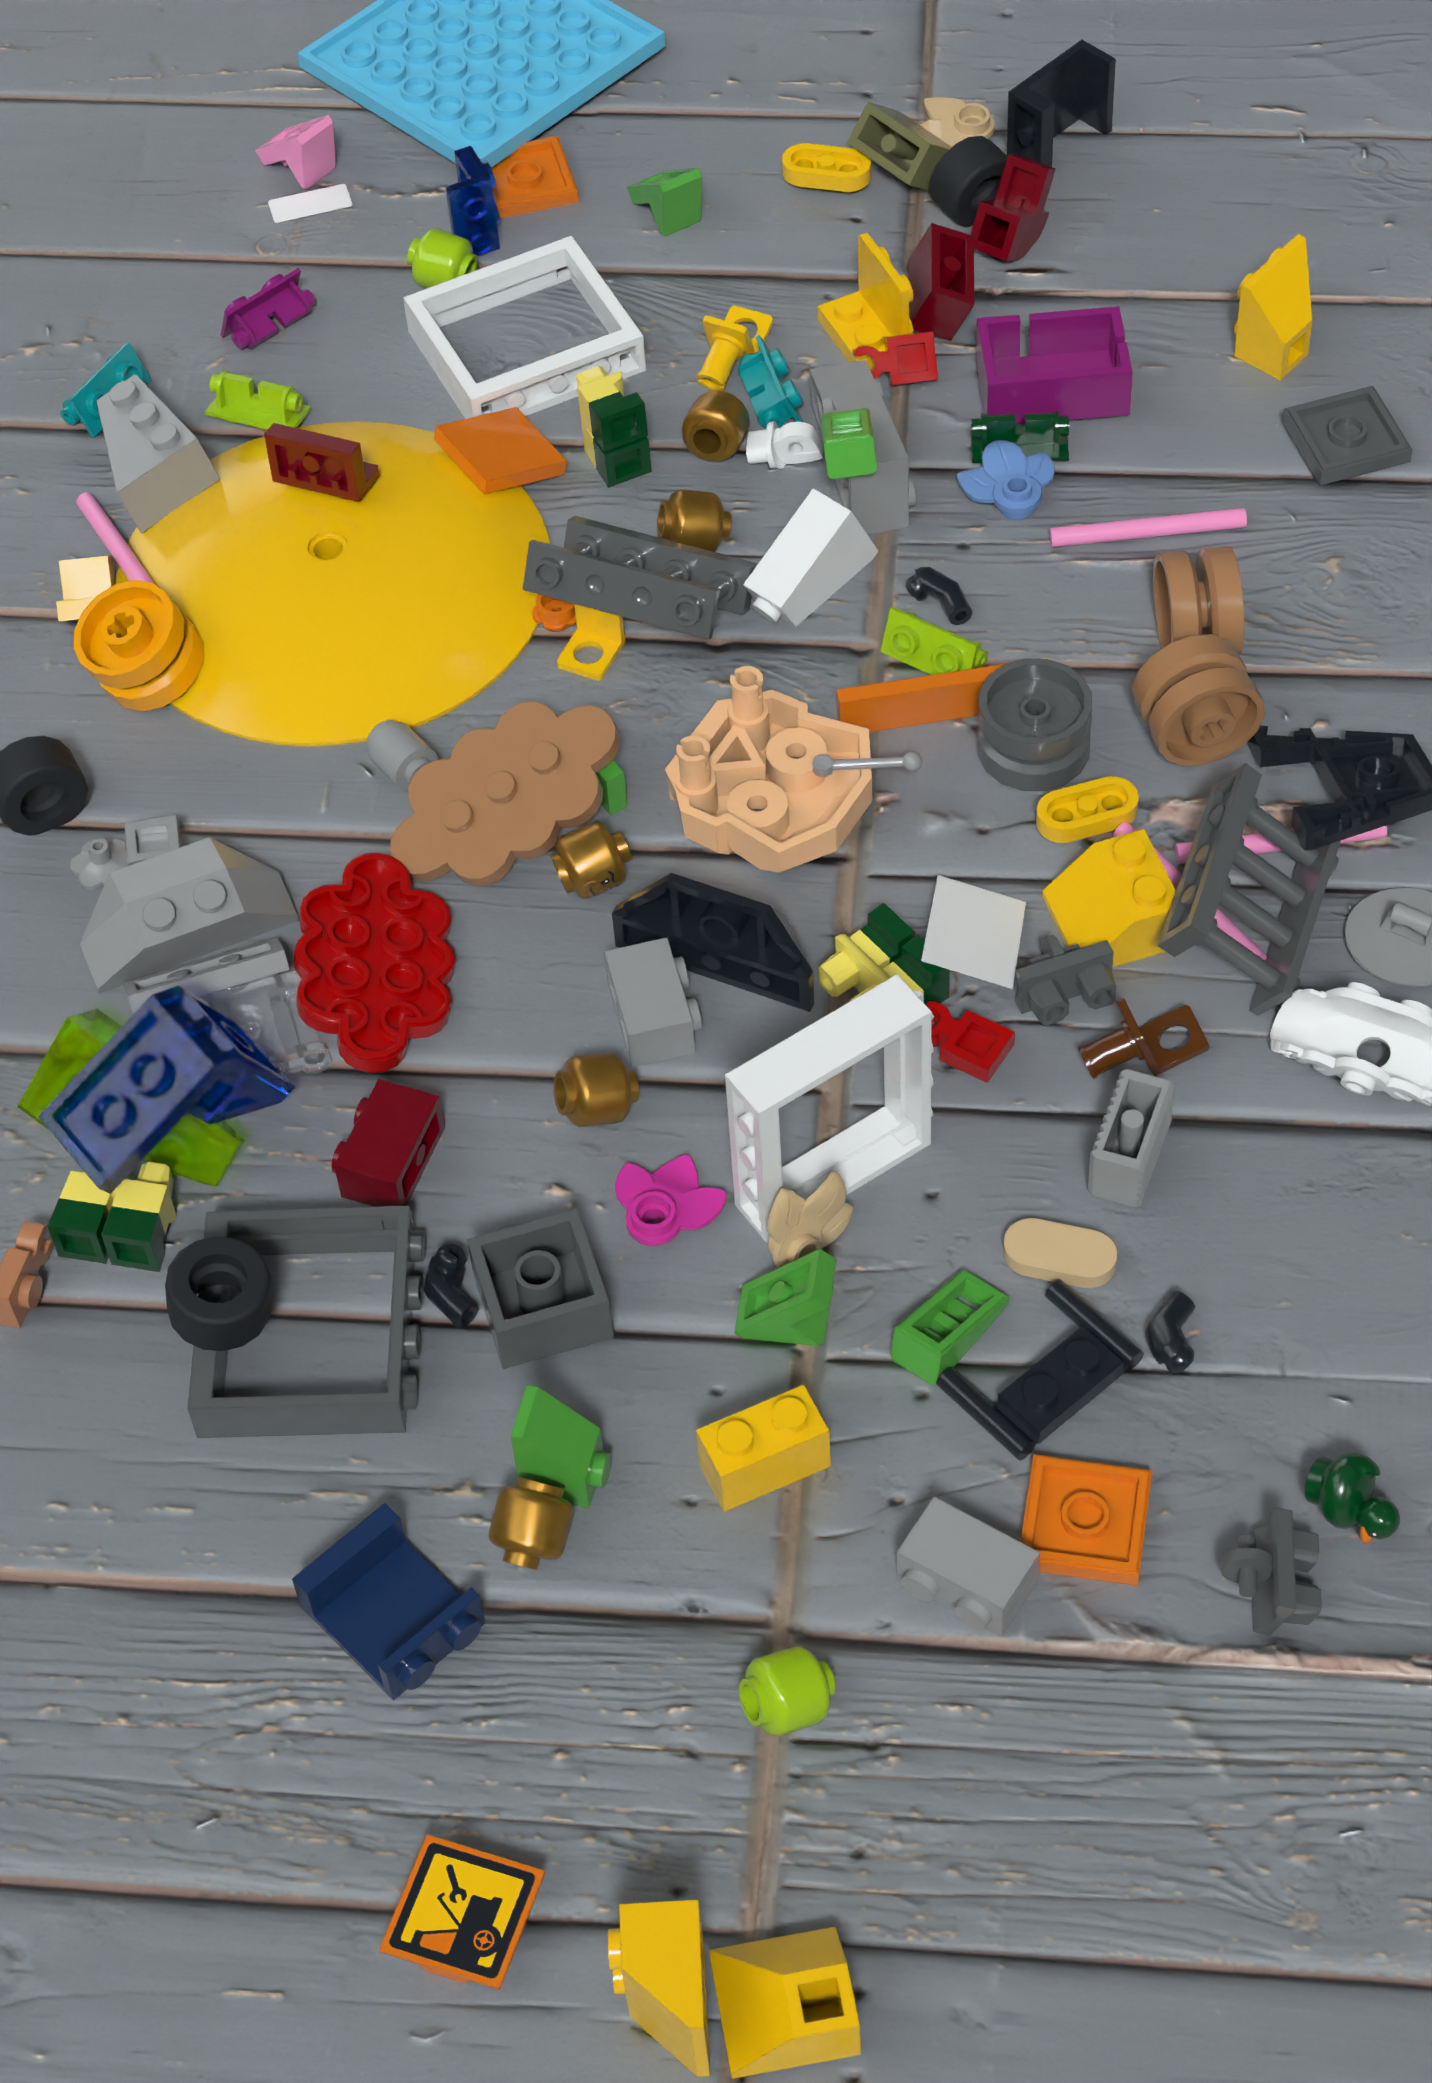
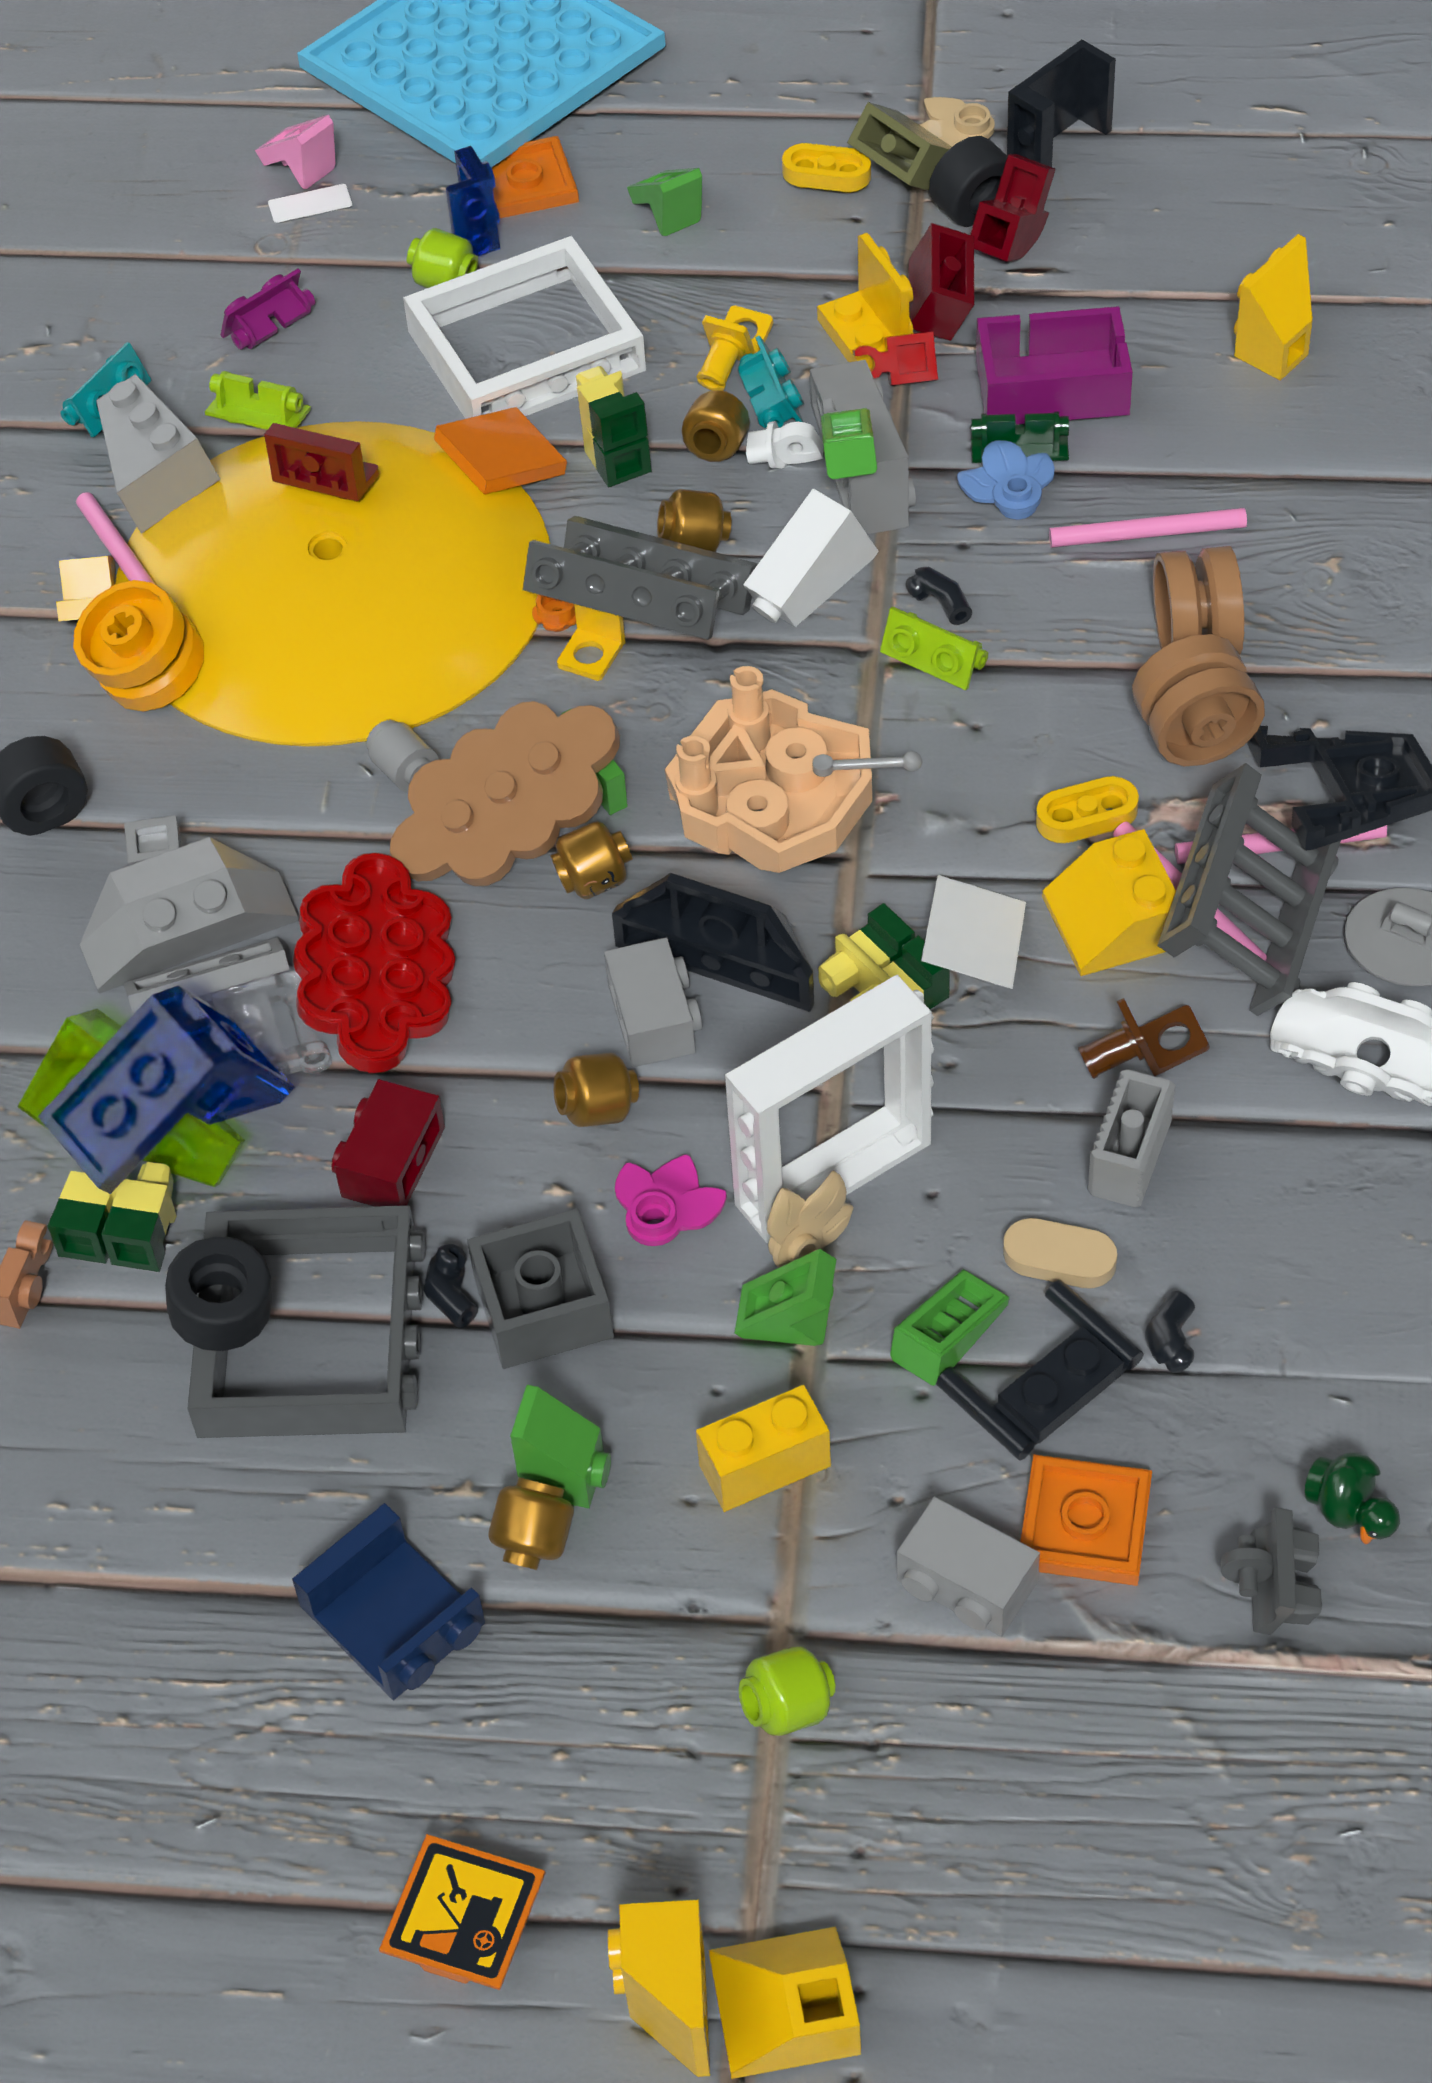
light grey plant [70,838,128,890] -> none
orange tile [836,663,1008,732] -> none
red plate [926,1001,1015,1083] -> none
dark grey wheel [978,659,1092,791] -> none
dark grey hips [1015,935,1116,1026] -> none
dark grey plate [1282,386,1412,486] -> none

